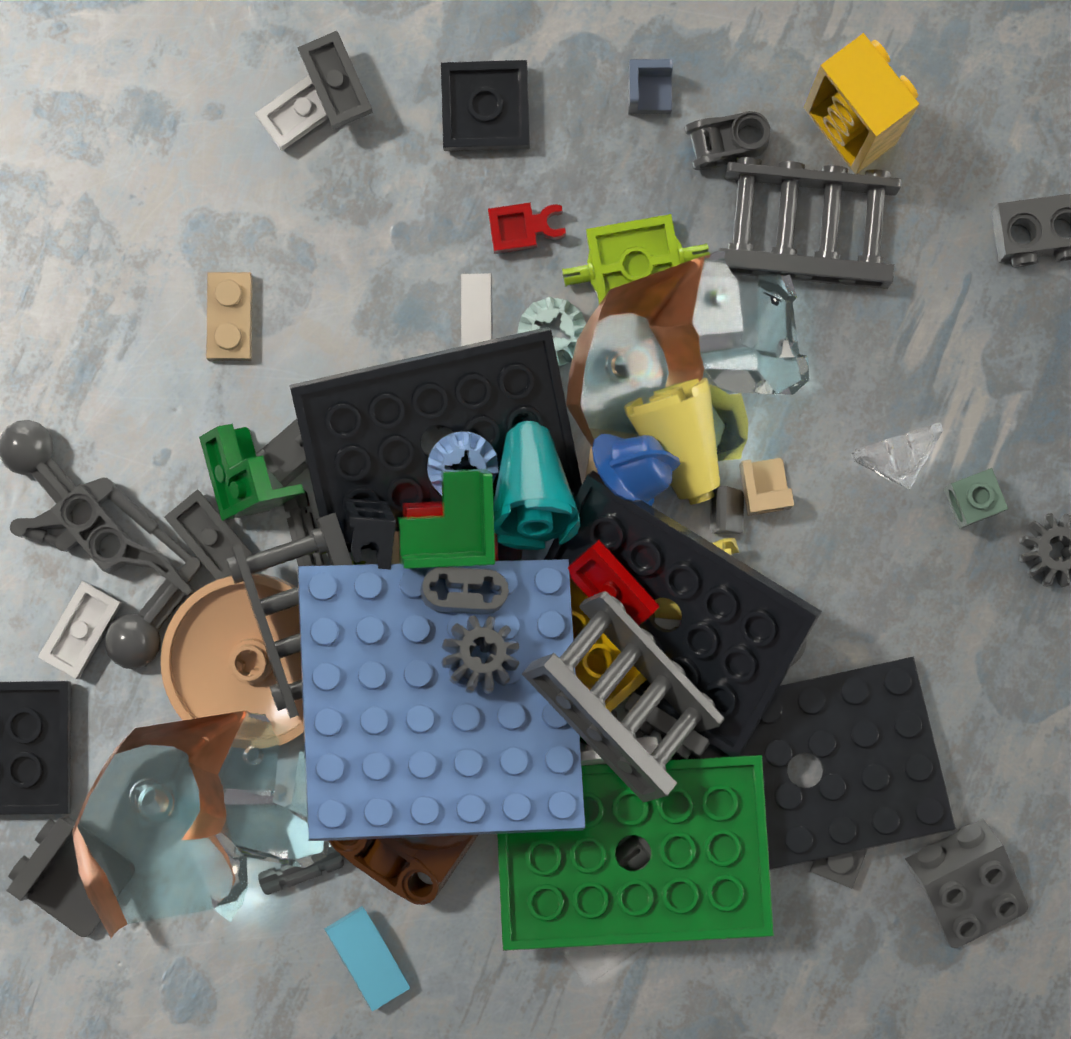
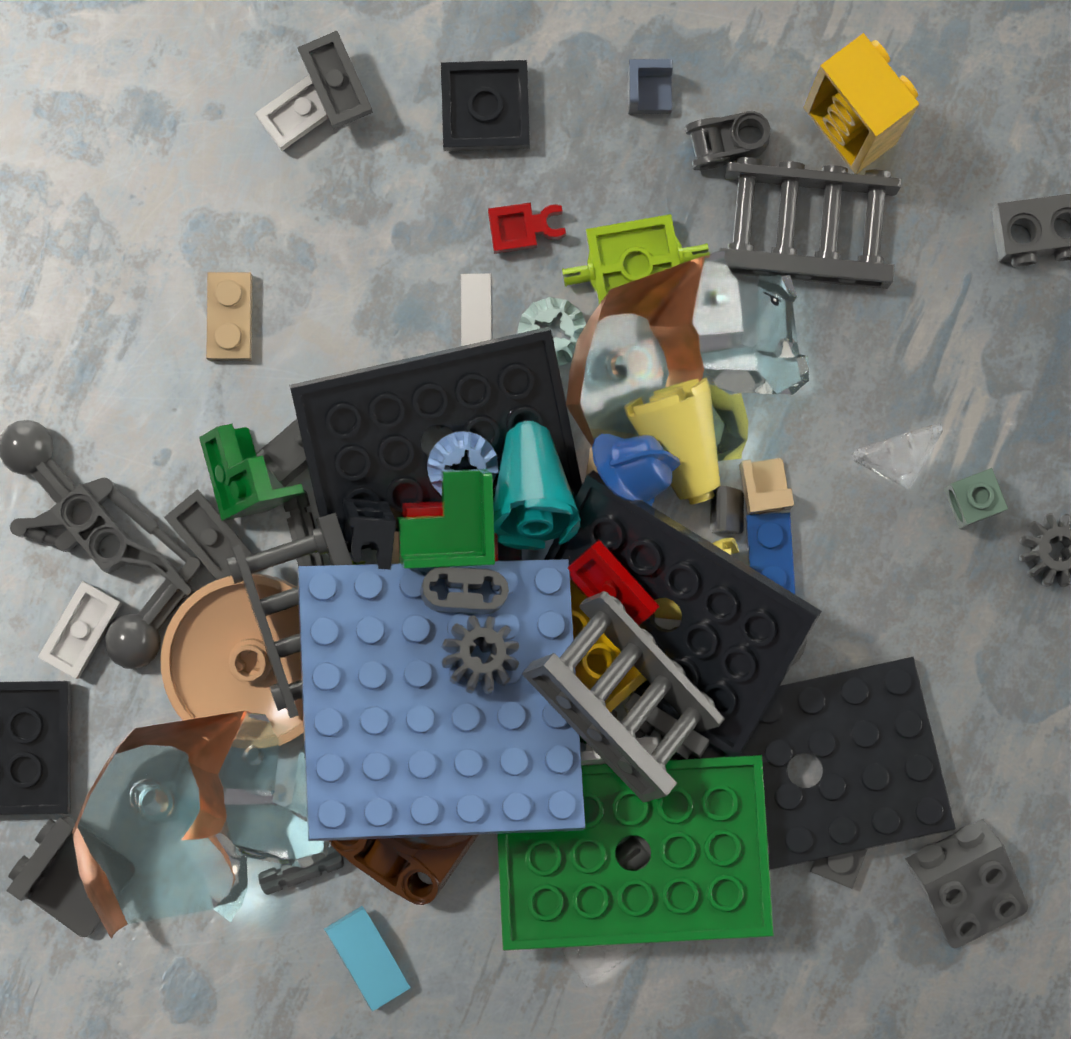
none -> blue plate [745,512,796,595]

